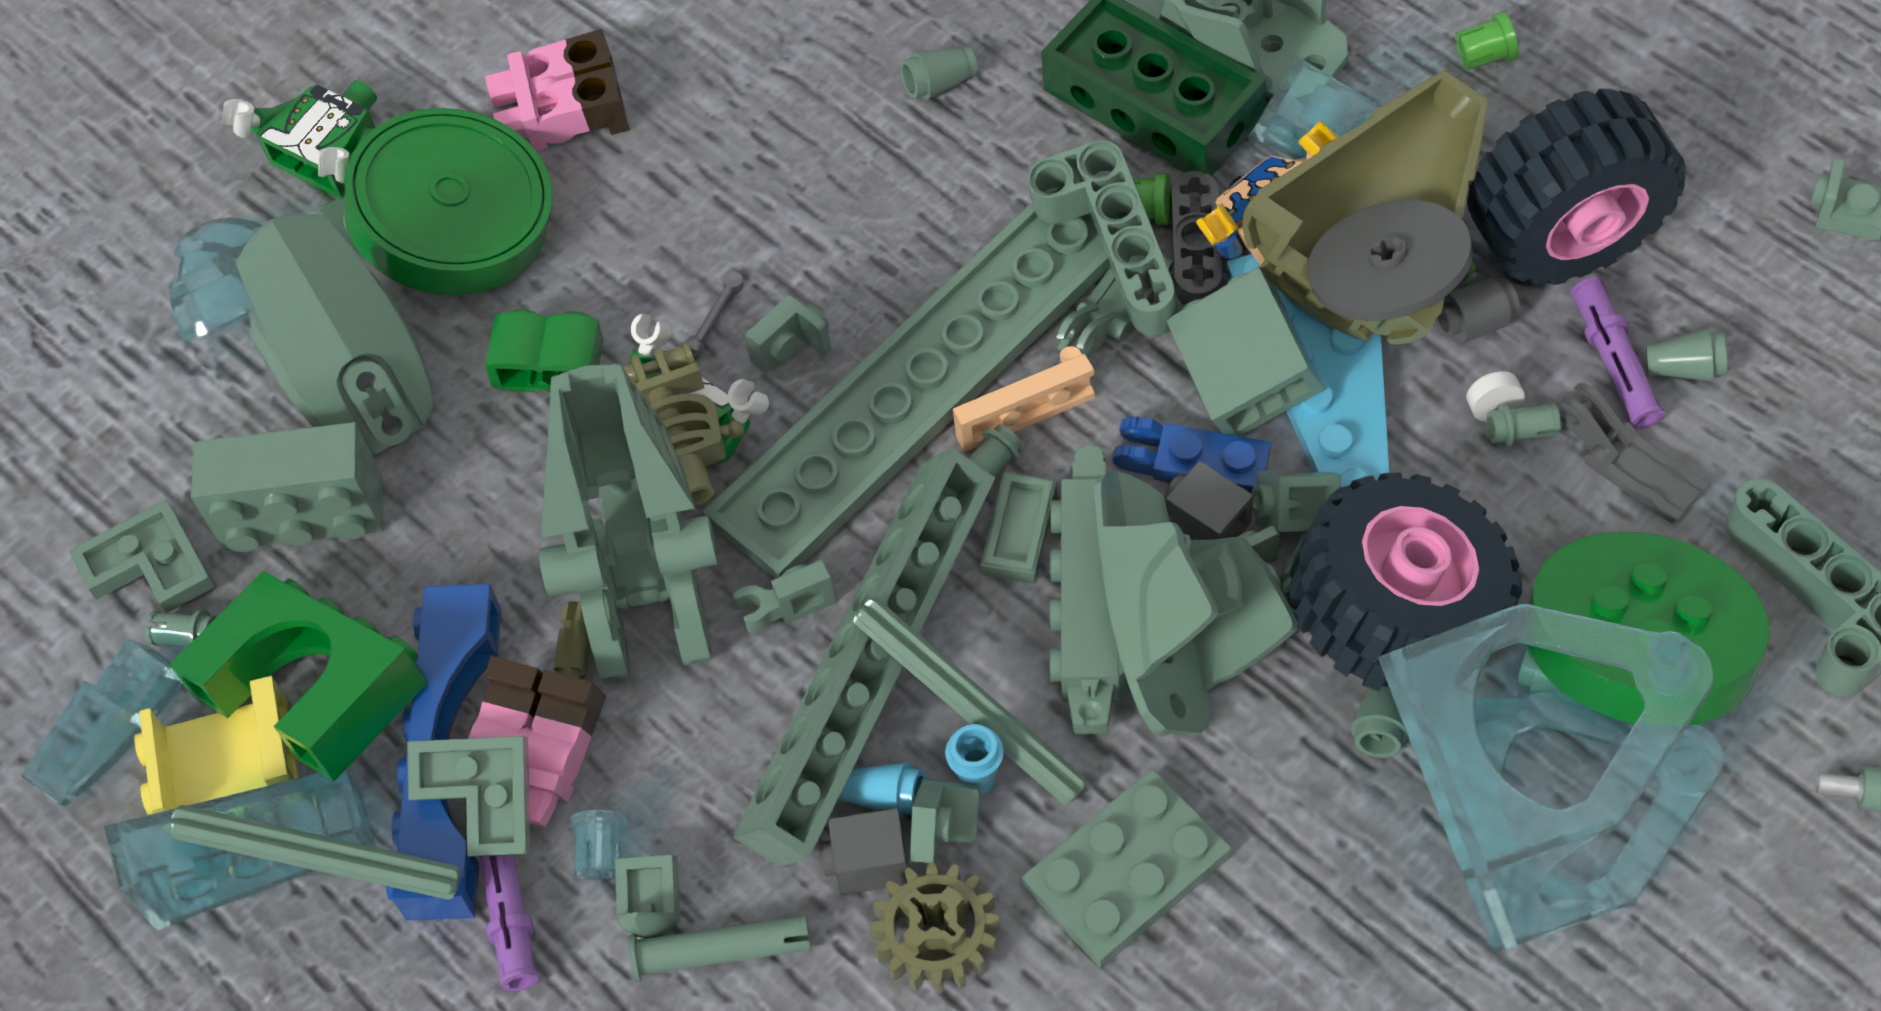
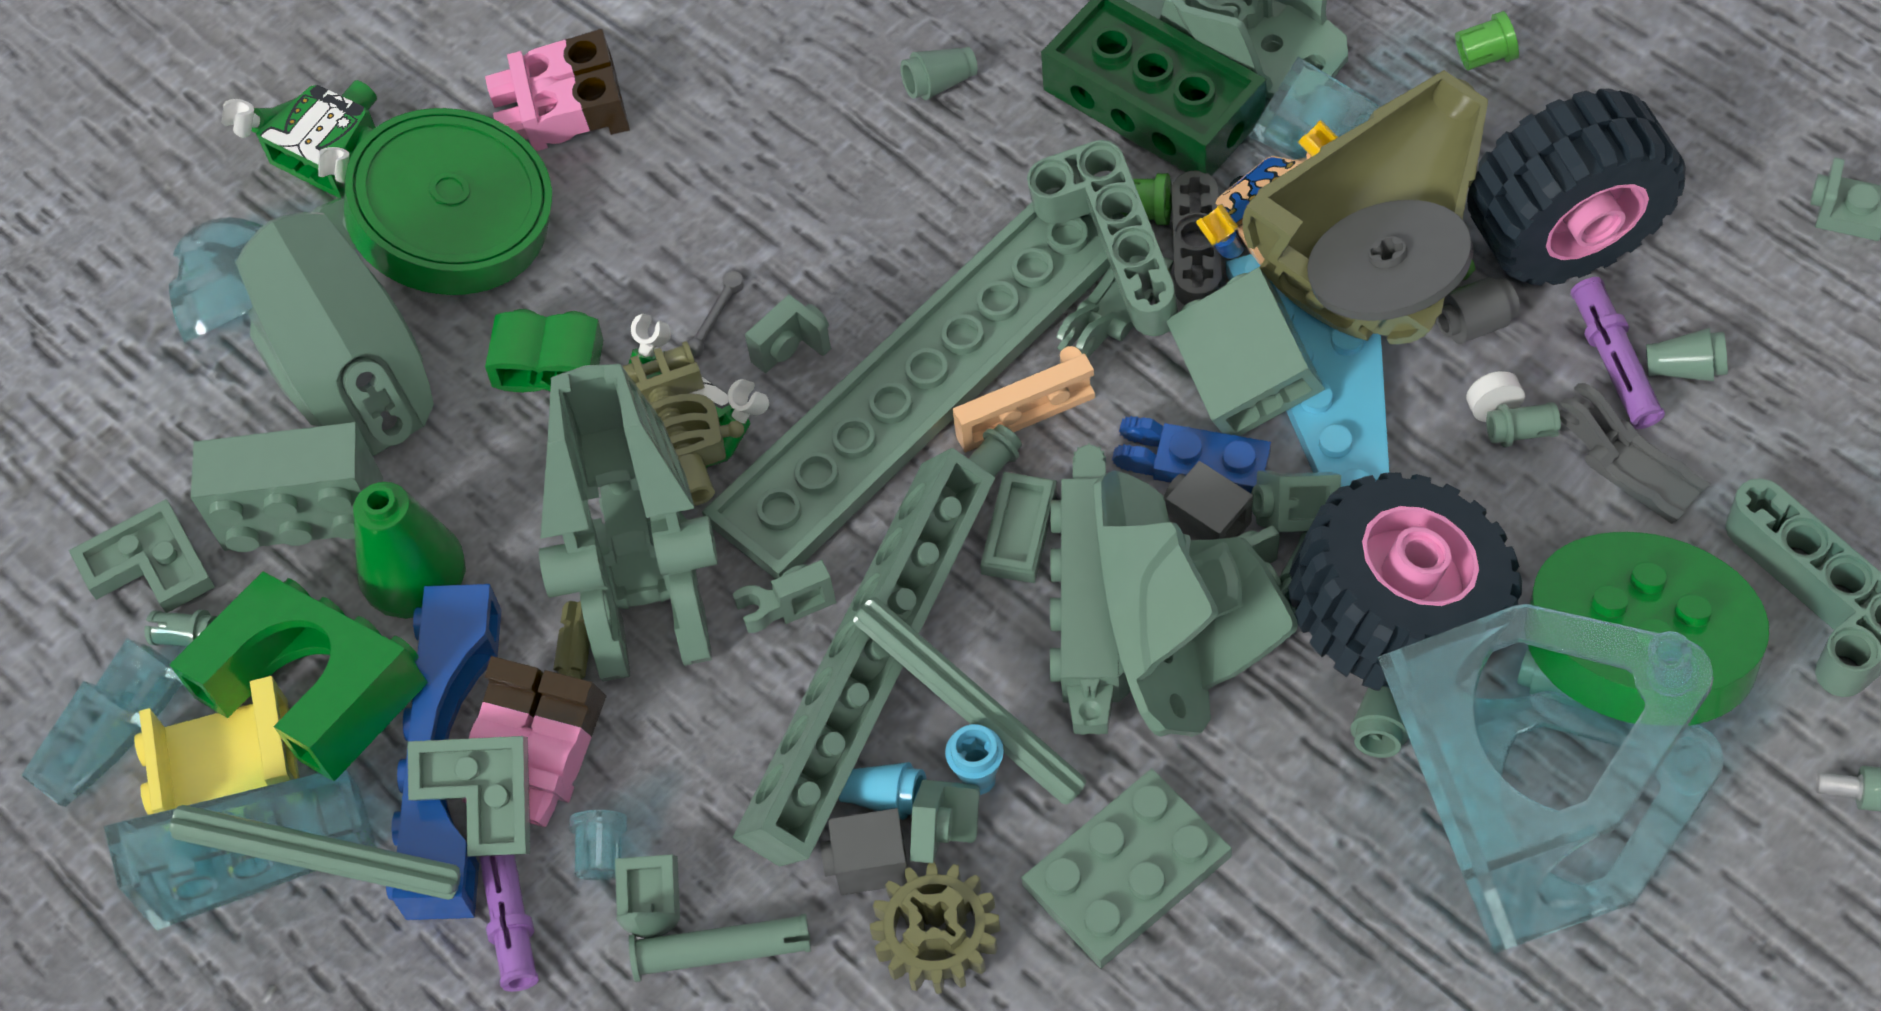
none -> green cone [353,482,466,619]

